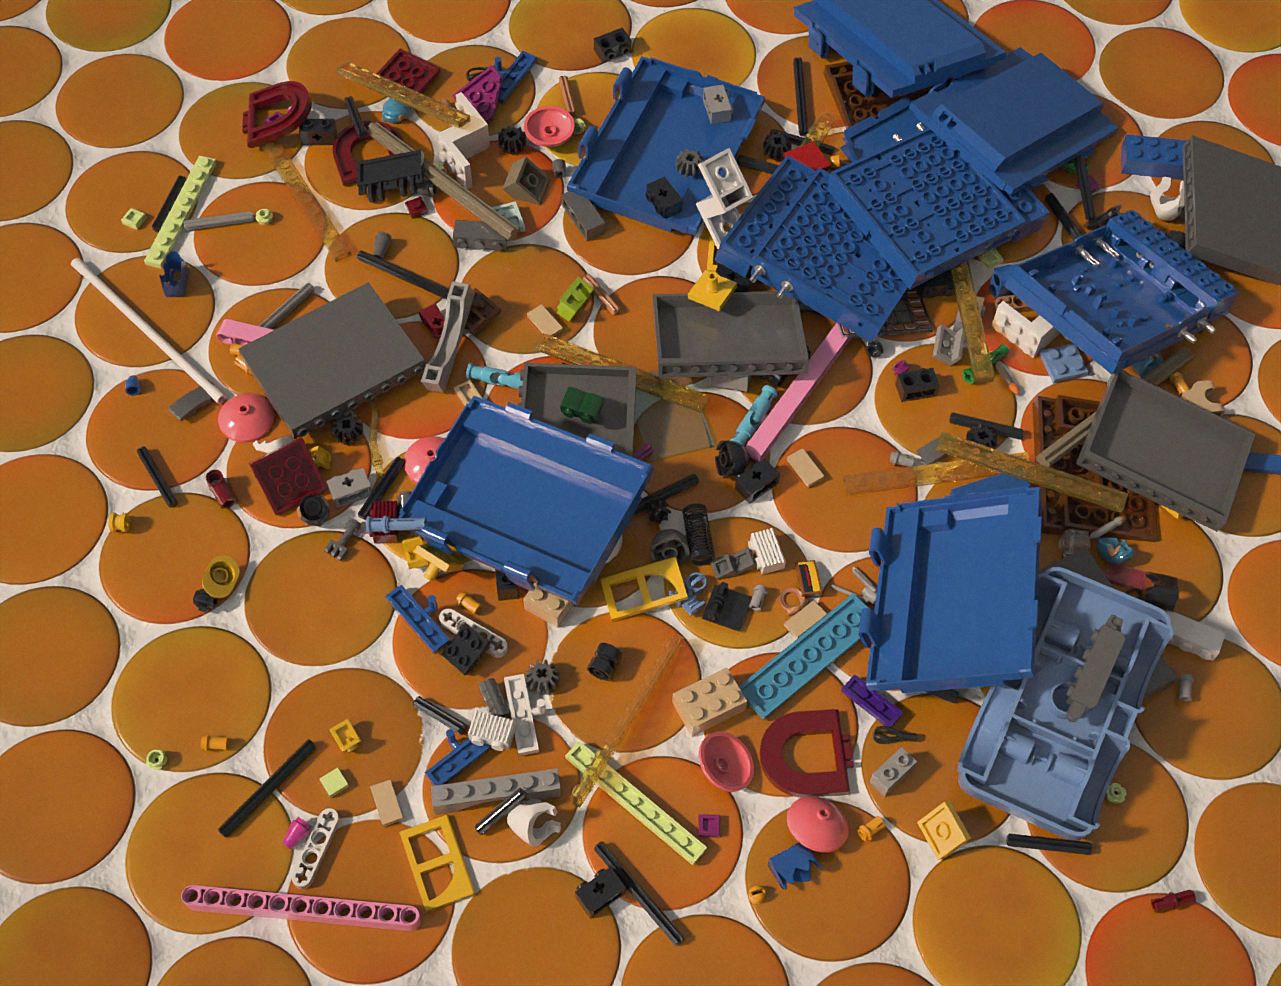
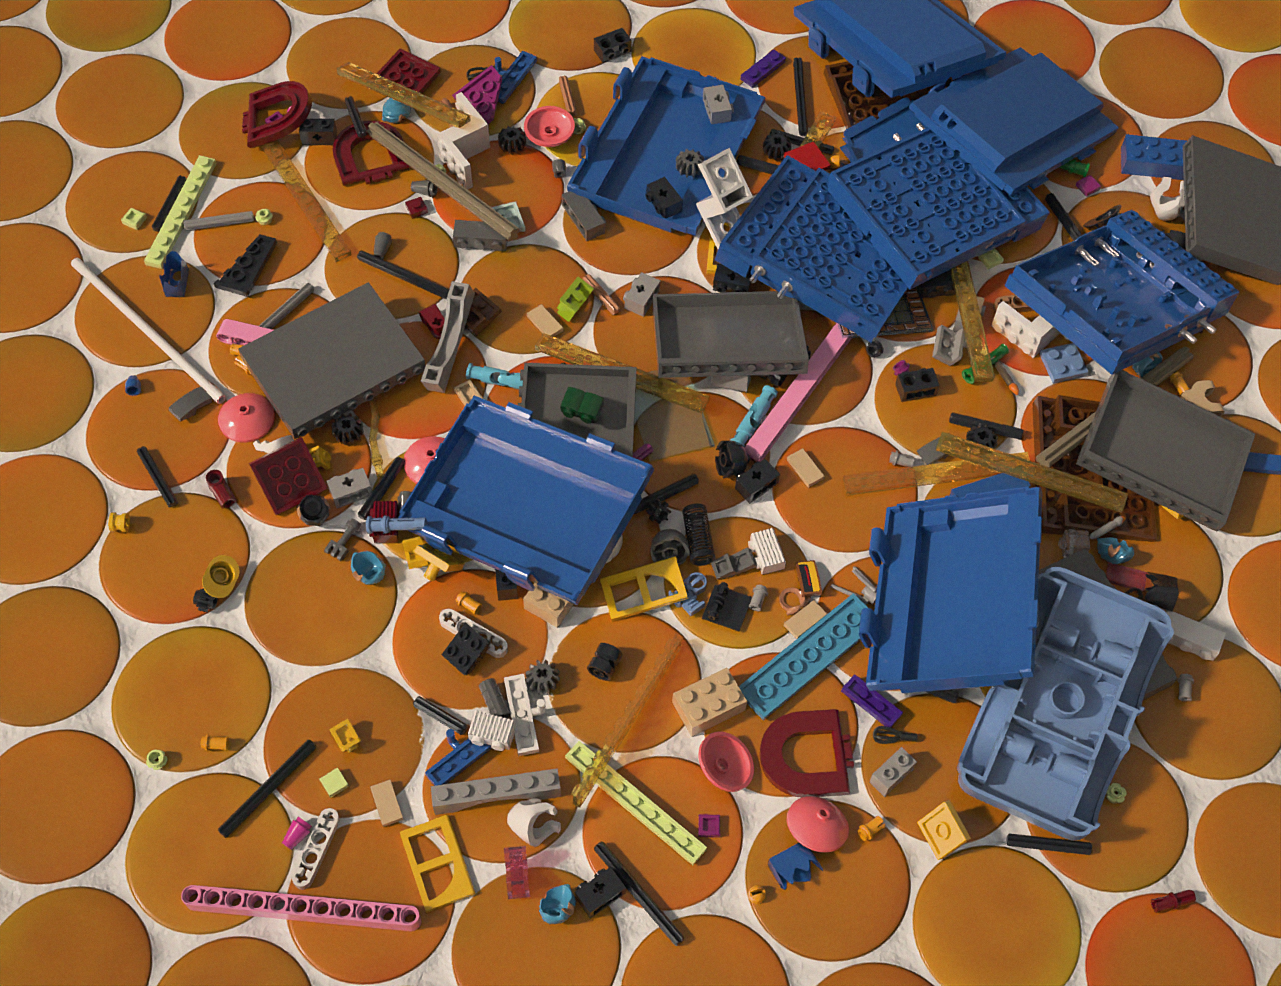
black hinge [357,149,424,203] -> none
blue plate [385,585,450,655] -> none
black axle [475,788,527,835] -> none
dark tan slope [502,157,550,205] -> none
yellow tile [688,270,737,311] -> none
blue piece [989,265,1016,300] -> none
dark grey hinge [1066,614,1125,723] -> none
black axle [1075,156,1095,221] -> none
none -> black wing [214,234,277,297]
none -> dark azure hair [351,551,386,585]
none -> clear pink brick [504,846,530,899]
none -> dark azure hair [539,884,576,924]
none -> light grey brick [623,272,660,317]
none -> dark purple plate [740,49,786,88]

